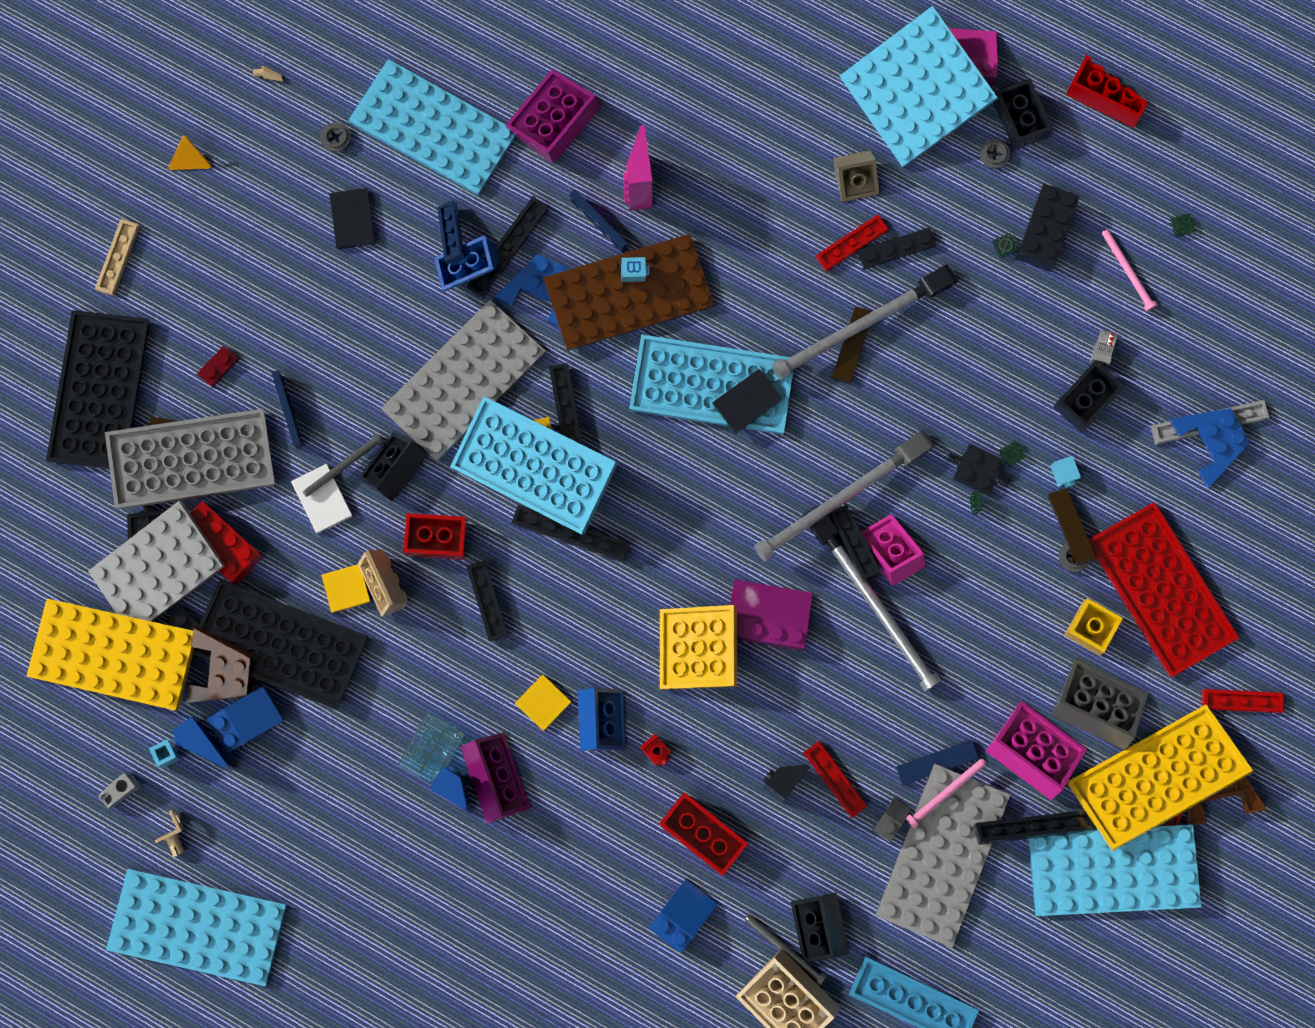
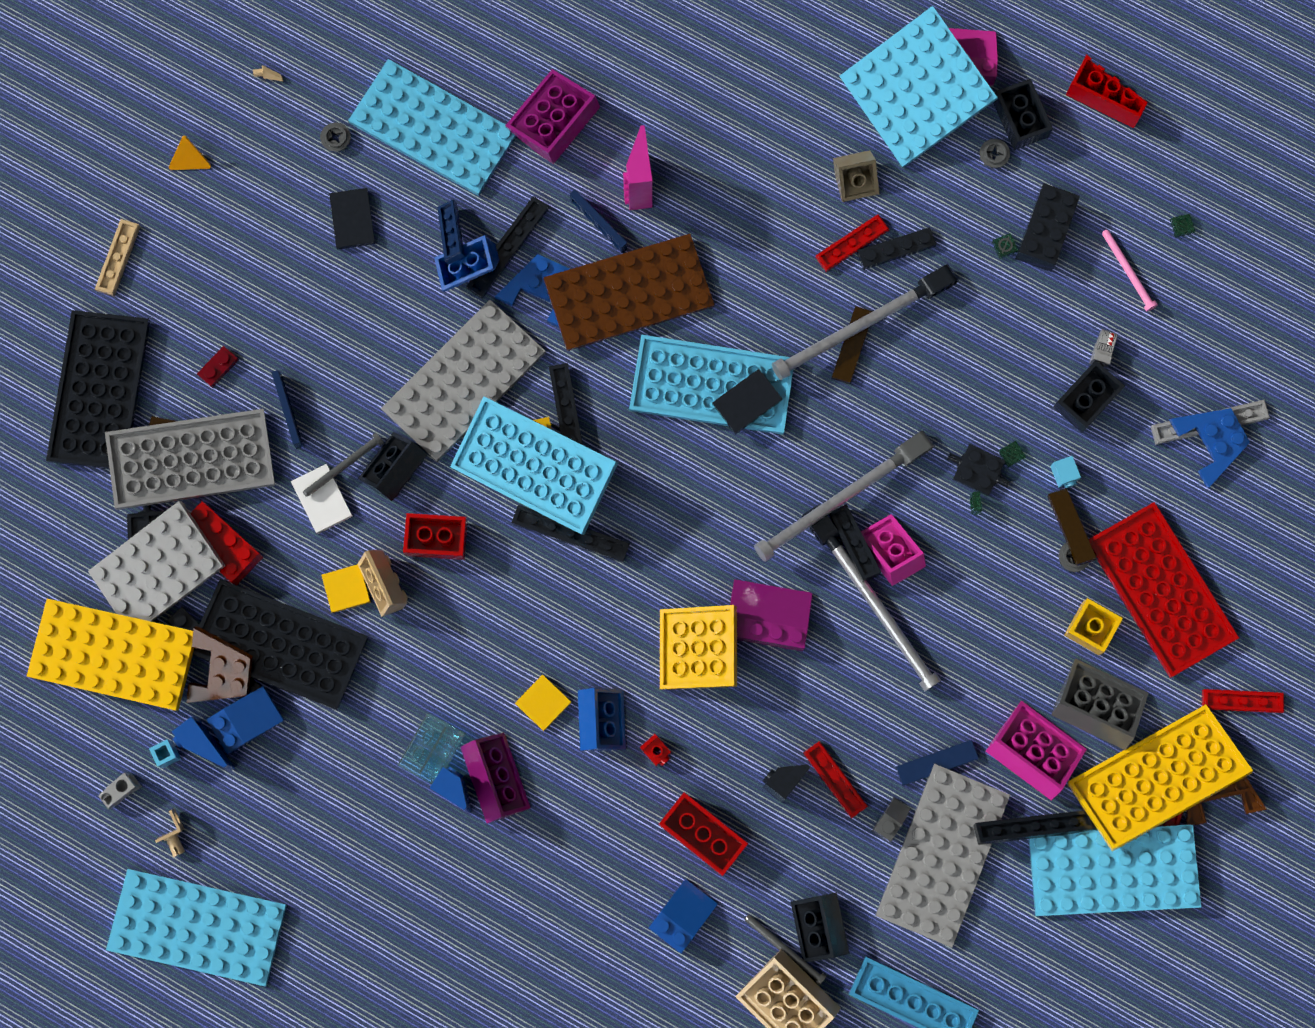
black plate [466,561,509,642] -> none
medium azure brick [621,257,649,282] -> none
bright pink bar [906,759,986,829] -> none

